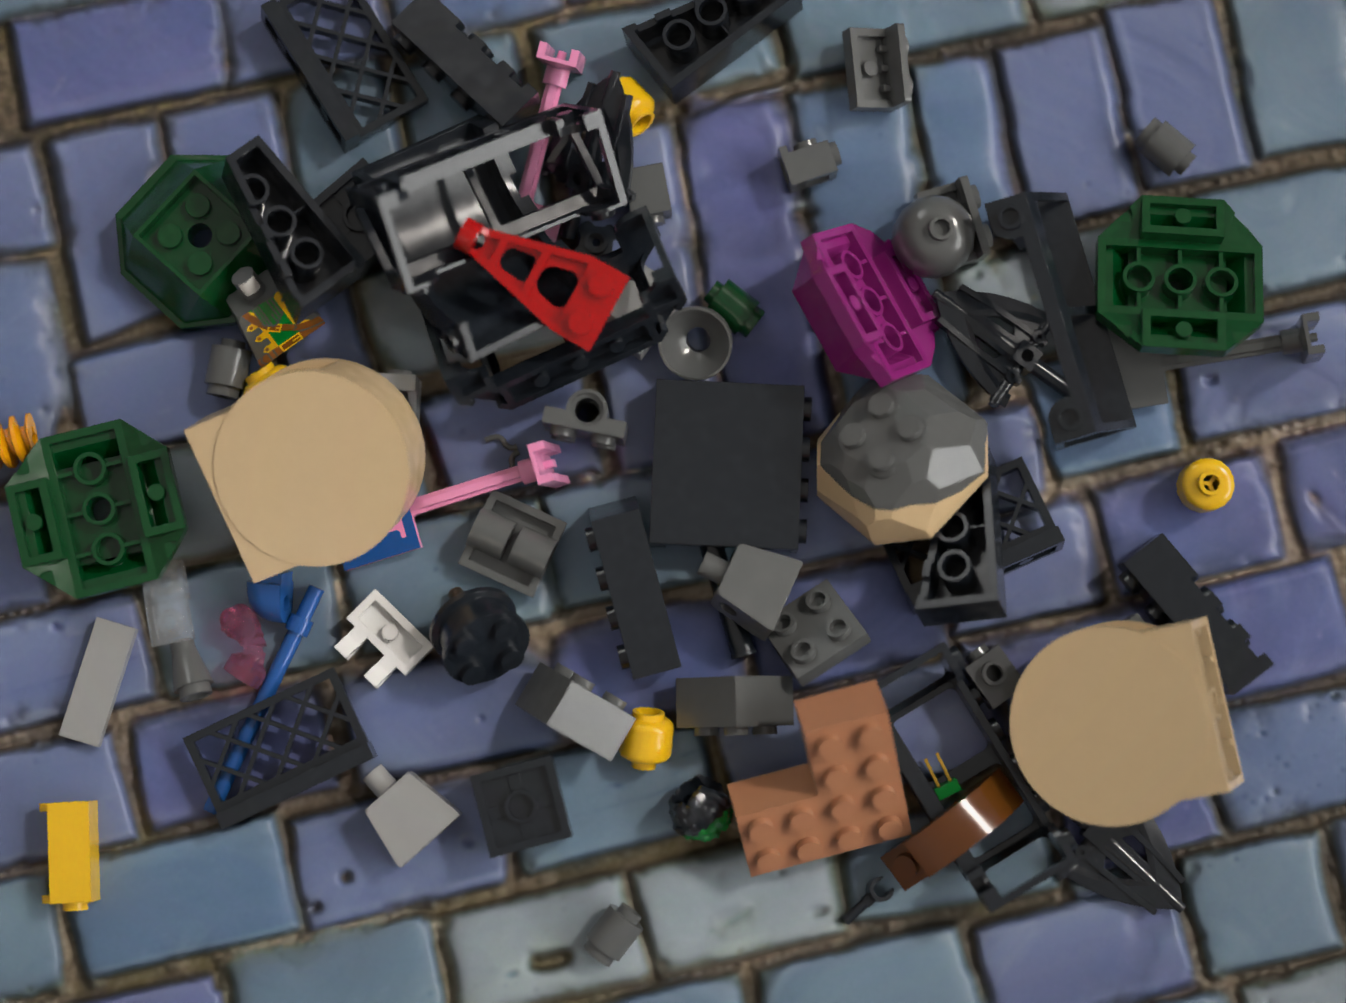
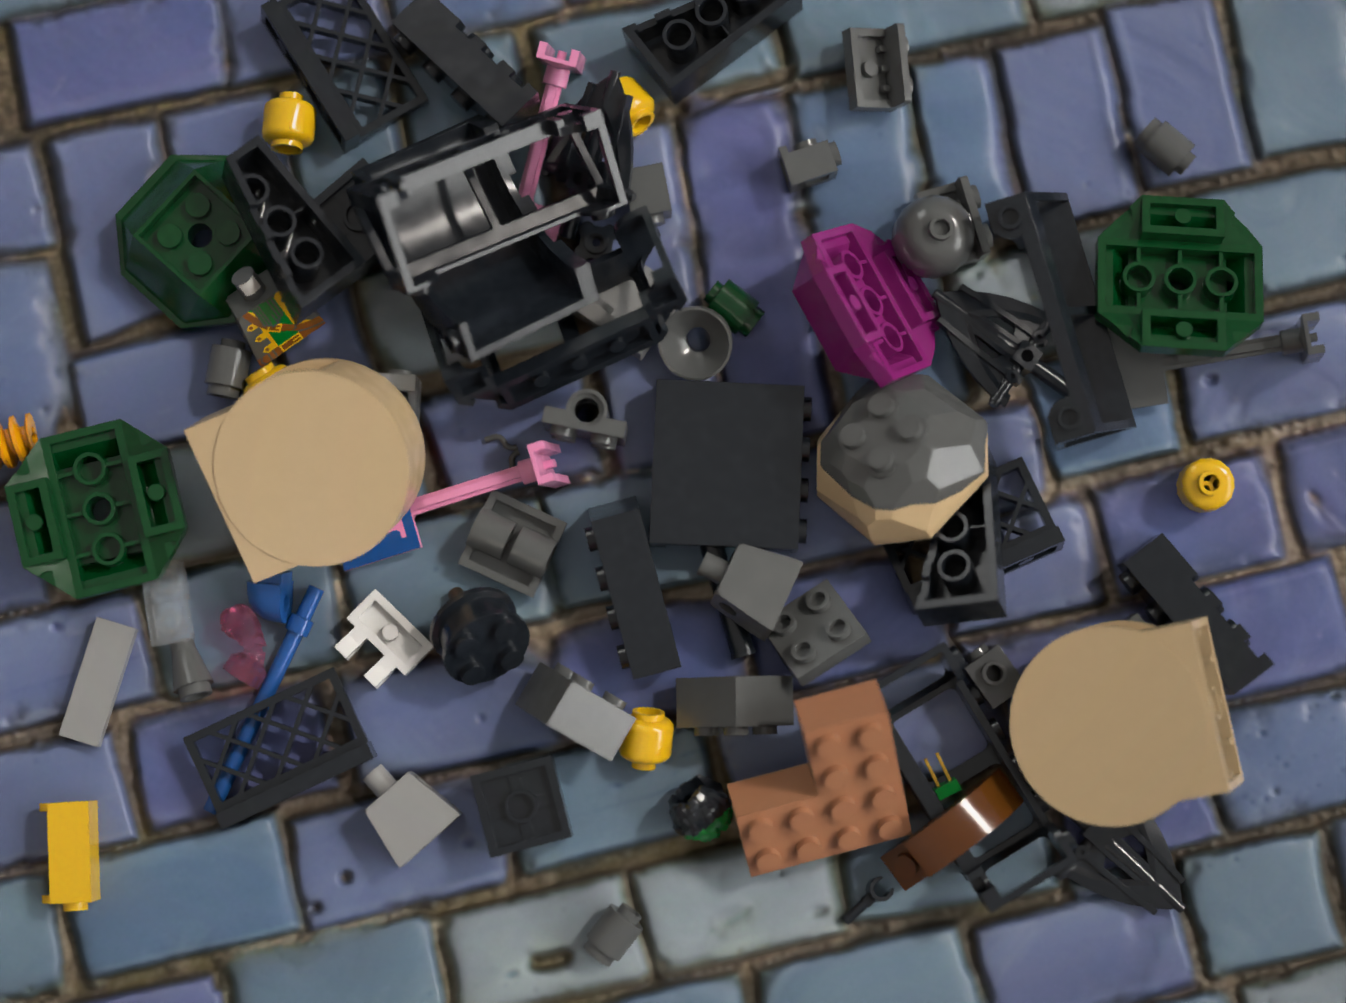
red plate [453,217,630,352] -> none
none -> yellow head [261,91,317,155]

